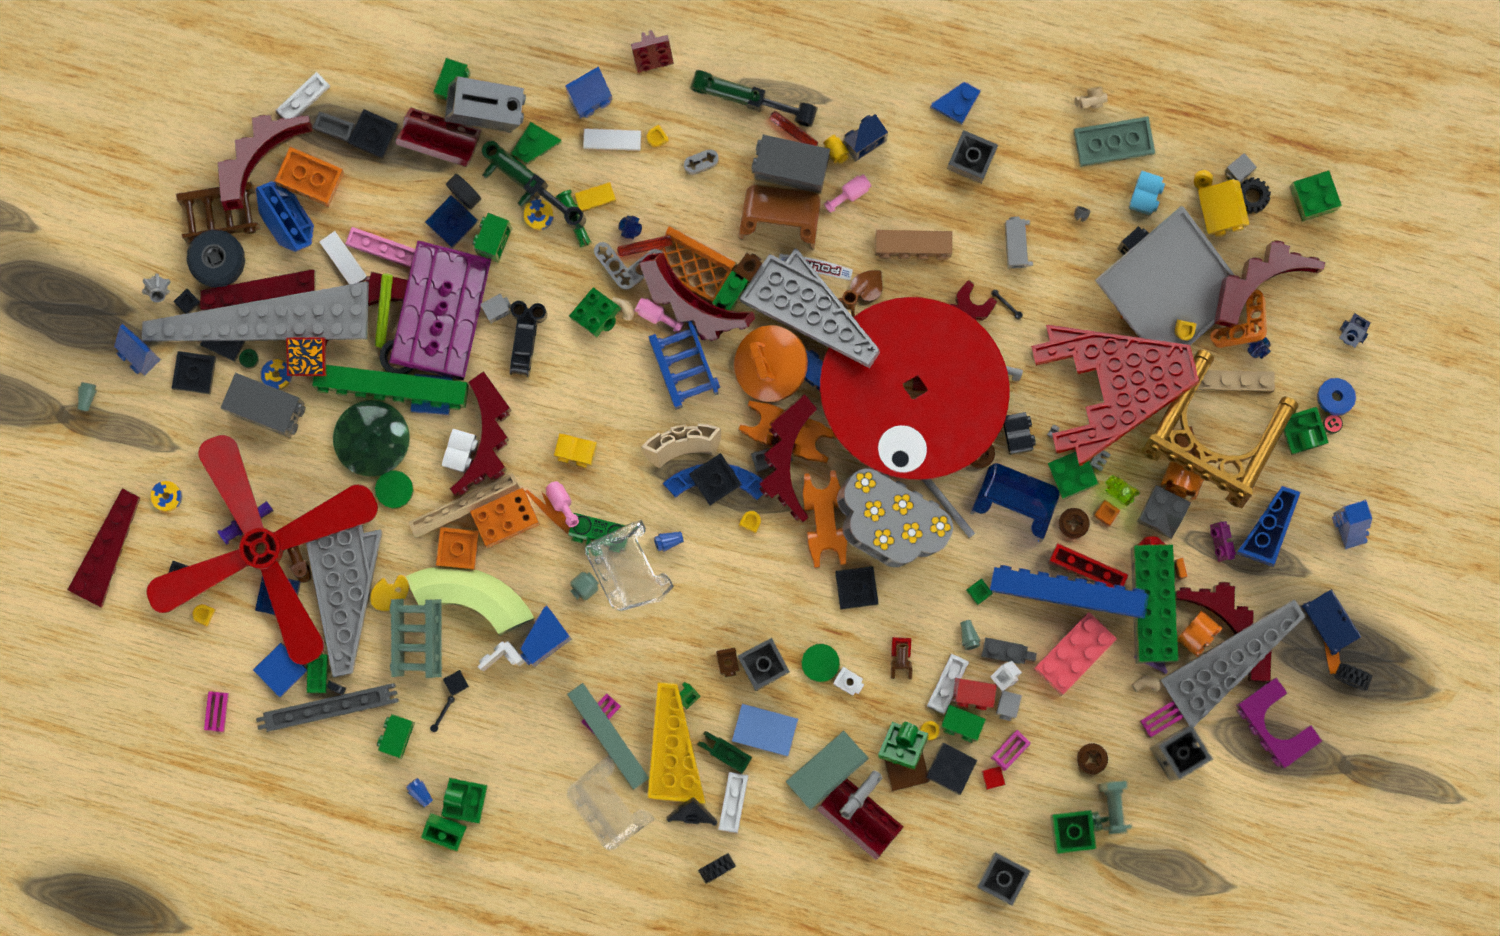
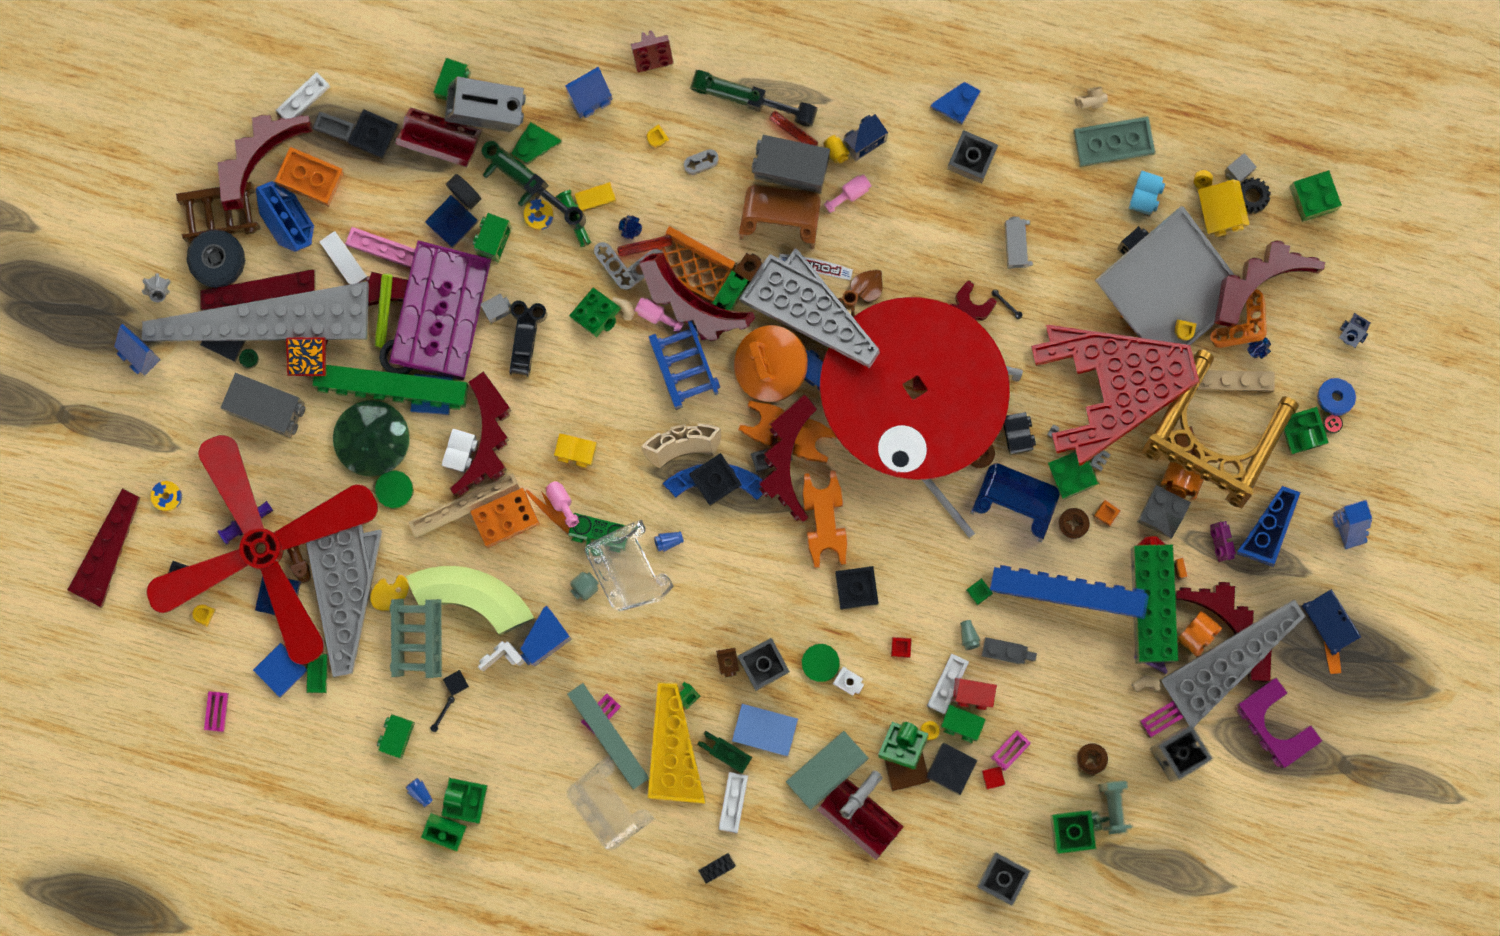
sand green cone [77,382,97,411] -> none
black tile [172,351,217,395] -> none
black tile [173,289,200,314] -> none
dark grey hinge [256,683,399,732] -> none
piece [261,359,292,390] -> none
black tile [326,680,346,695] -> none
orange plate [436,527,479,570] -> none
white tile [583,129,641,151] -> none
black tile [666,797,717,826] -> none
yellow tile [739,511,761,533] -> none
light grey brick [837,469,953,567] -> none
medium nougat brick [875,230,952,260] -> none
reddish brown piece [891,644,913,679] -> none
white brick [990,661,1022,691] -> none
light grey brick [996,691,1022,721] -> none
coral brick [1034,612,1117,696] -> none
red brick [1048,543,1128,588] -> none
dark grey hinge [1074,206,1091,222] -> none
clear neon green hips [1105,475,1140,507] -> none
black tyre [1334,663,1373,691] -> none

